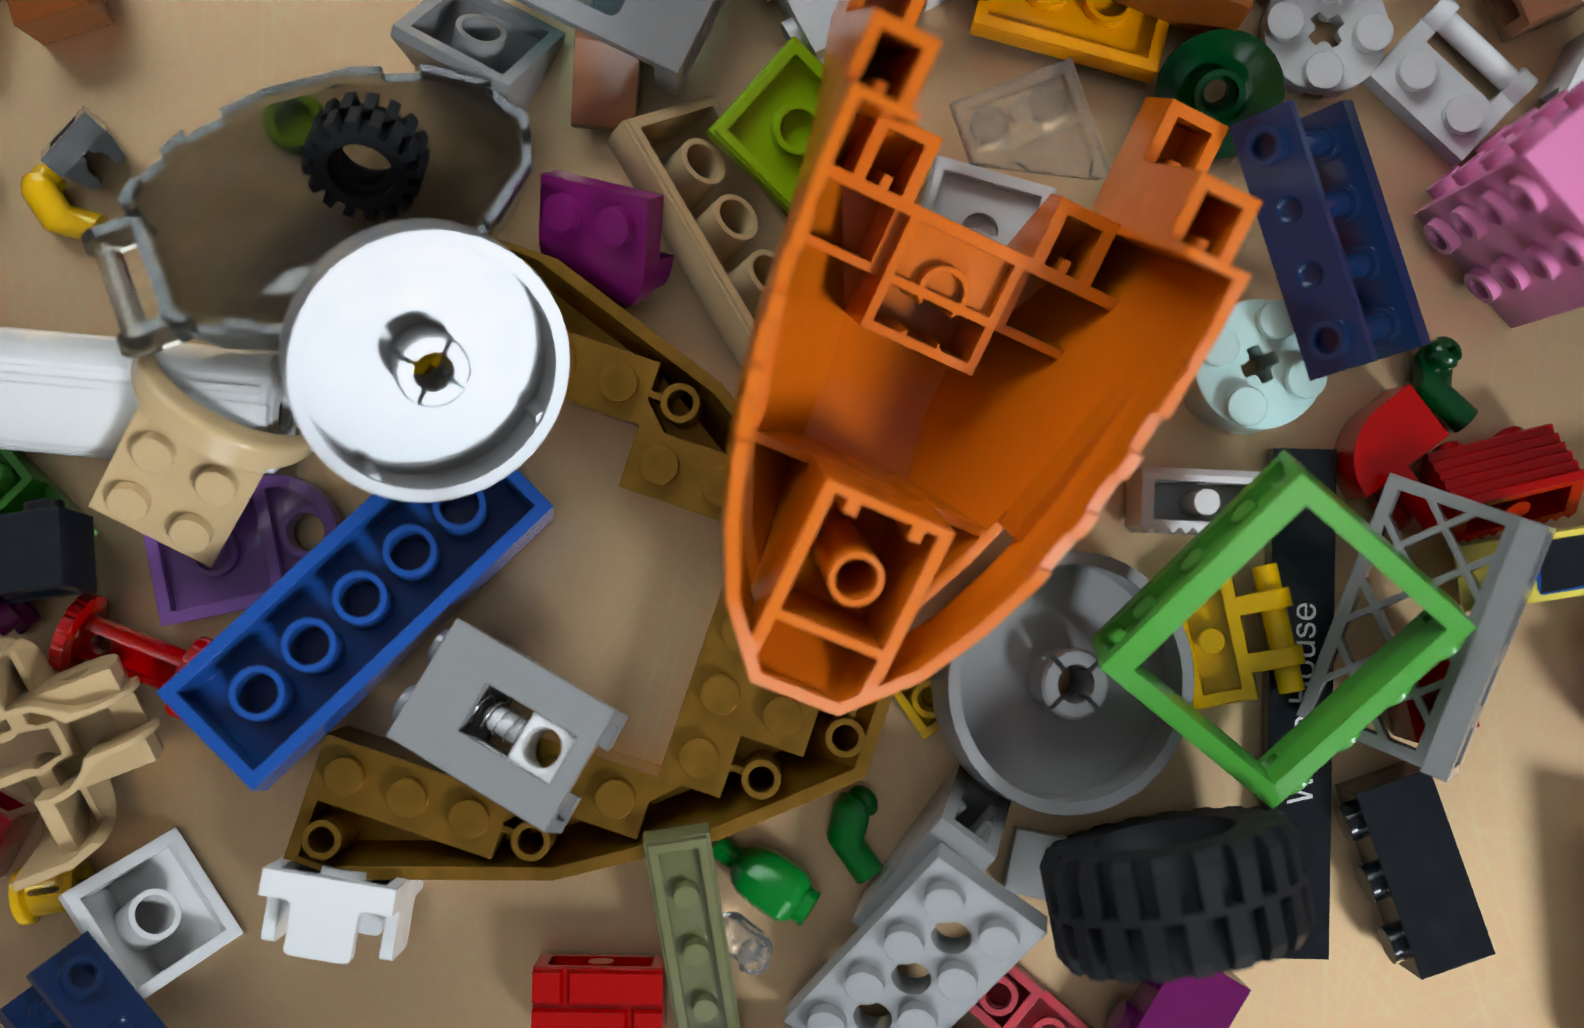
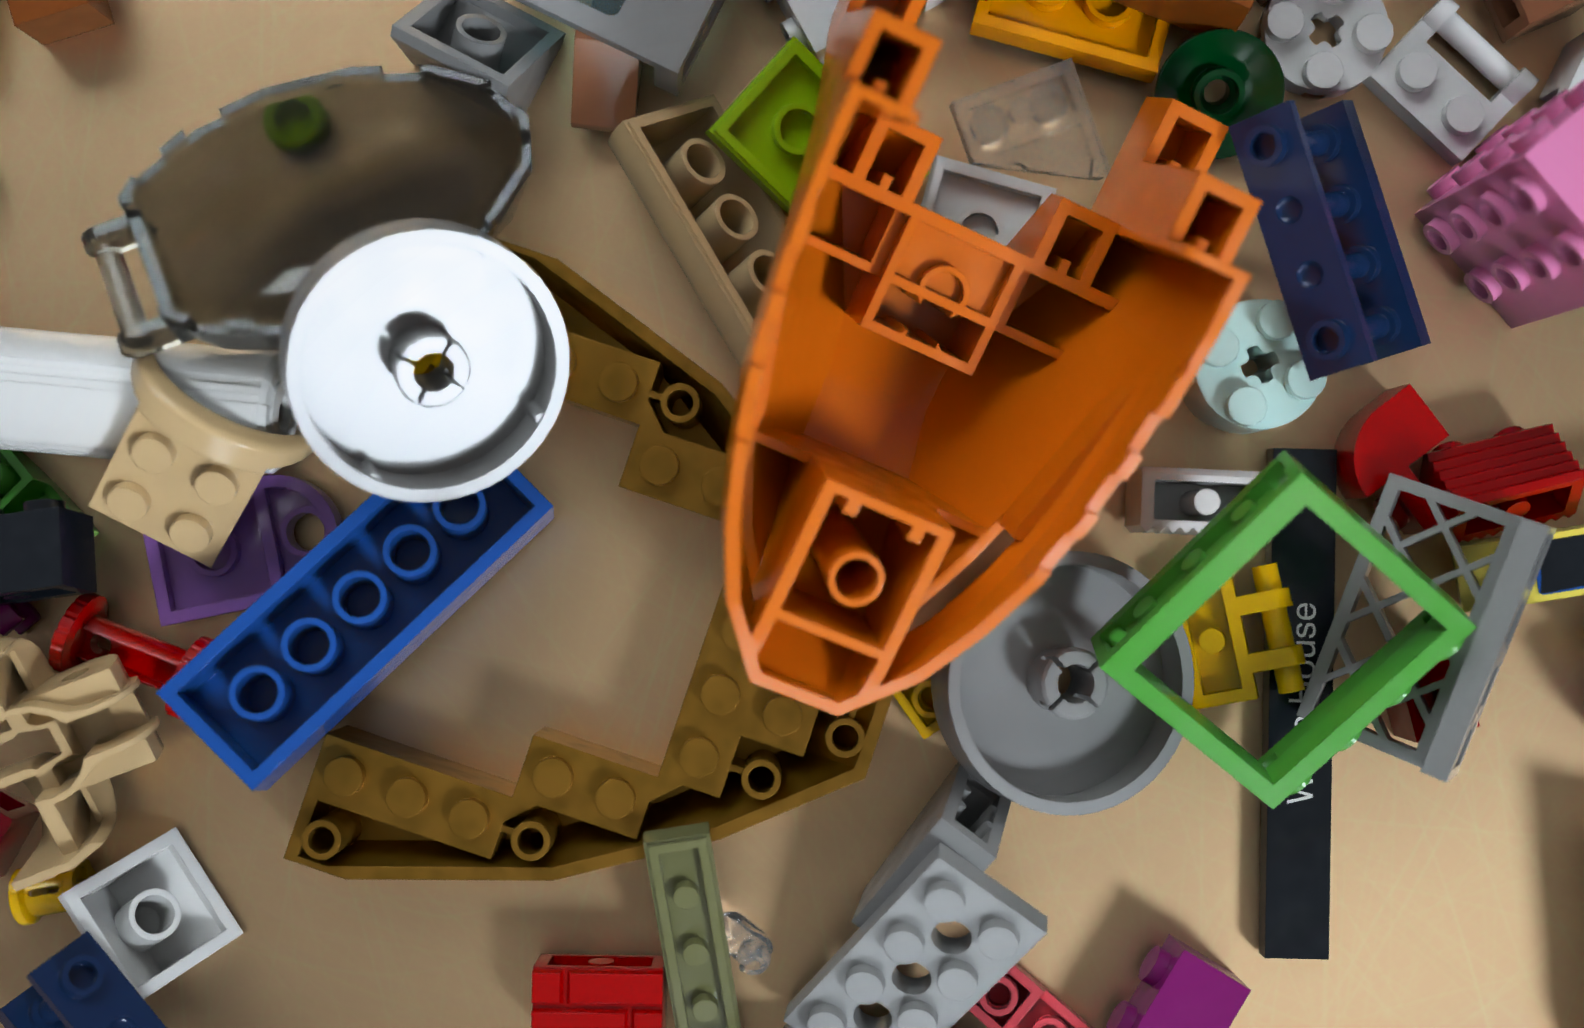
yellow arm [21,163,109,245] -> none
dark grey tile [40,105,125,189] -> none
white panel [258,856,424,964] -> none
black tyre [301,92,430,221] -> none
light grey brick [386,618,629,833] -> none
magenta slope [539,170,674,308] -> none
green plant [713,837,822,926] -> none
green arm [827,785,883,884] -> none
white tile [1002,825,1068,900] -> none
black tyre [1039,806,1316,984] -> none
black brick [1335,761,1496,980] -> none
dark green arm [1413,336,1478,433] -> none

